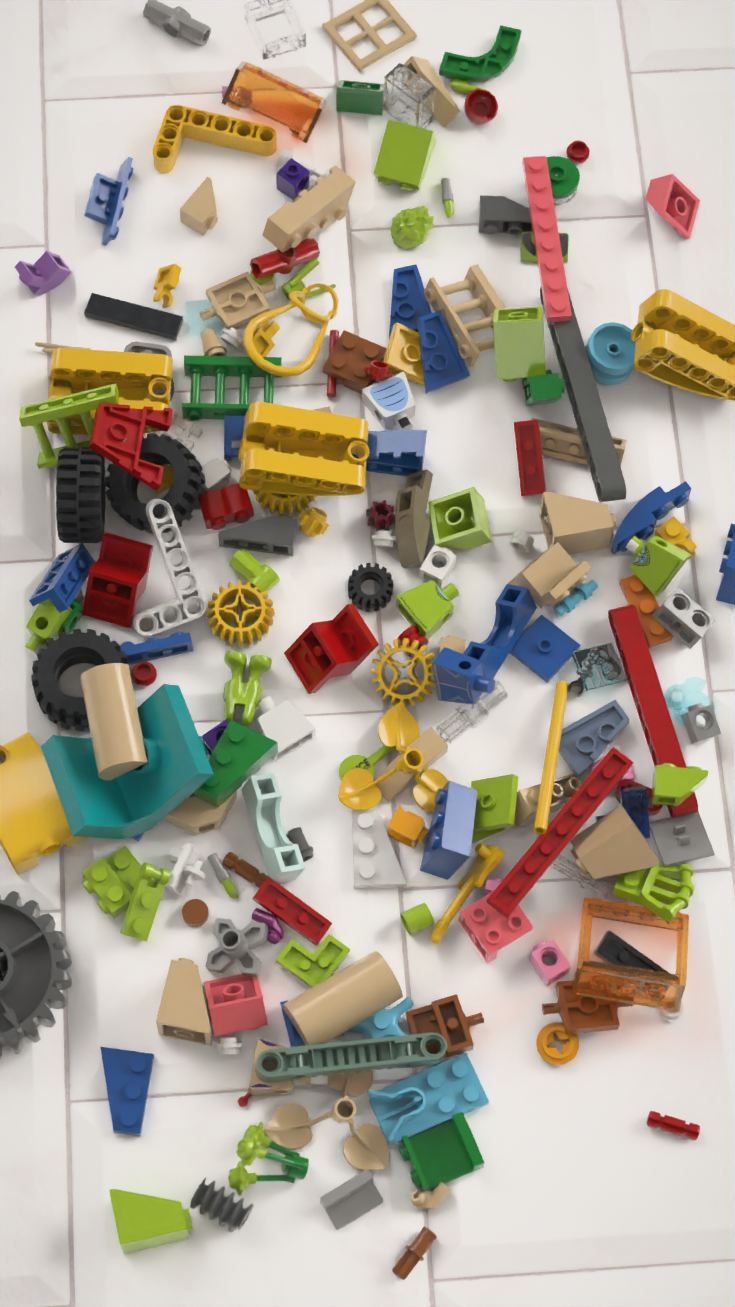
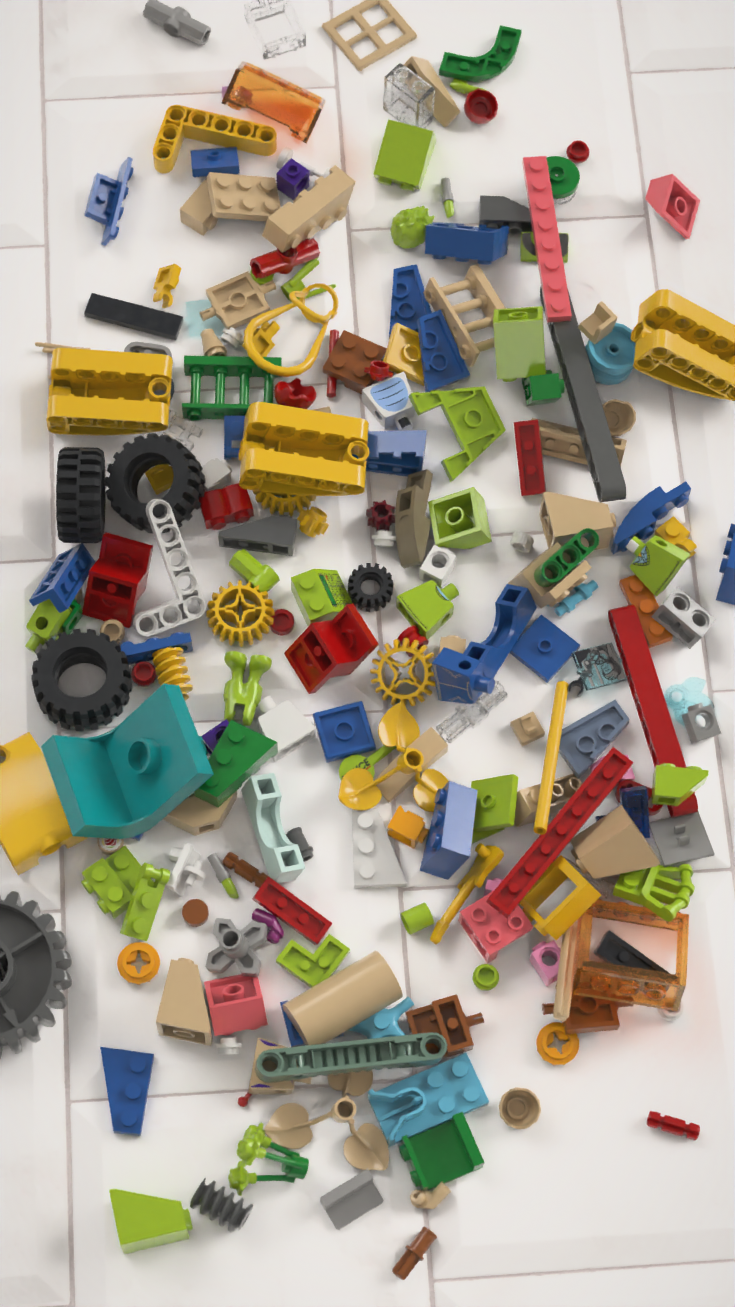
medium lavender brick [14,251,72,295] -> none
lime fence [19,383,119,469] -> none
tan brick [80,663,148,781] -> none
red wing [89,403,173,490] -> none
green slope [336,80,386,116] -> none
none -> tile [97,838,124,855]
none -> tan plate [100,620,125,644]
none -> light orange gear [117,942,160,985]
none -> yellow piece [152,647,193,701]
none -> blue plate [190,147,240,177]
none -> tan plate [206,172,281,221]
none -> red tile [270,609,294,636]
none -> red hair [274,378,317,409]
none -> lime slope [291,569,353,626]
none -> blue plate [313,701,376,763]
none -> lime wing [408,386,506,482]
none -> blue wedge [425,222,509,265]
none -> lime plate [472,964,499,991]
none -> tan hair [498,1087,541,1129]
none -> tan tile [510,711,545,747]
none -> yellow window [520,855,601,941]
none -> green beam [534,528,599,587]
none -> tan axle [553,917,581,1021]
none -> tan panel [578,301,618,345]
none -> tan hair [602,399,636,437]

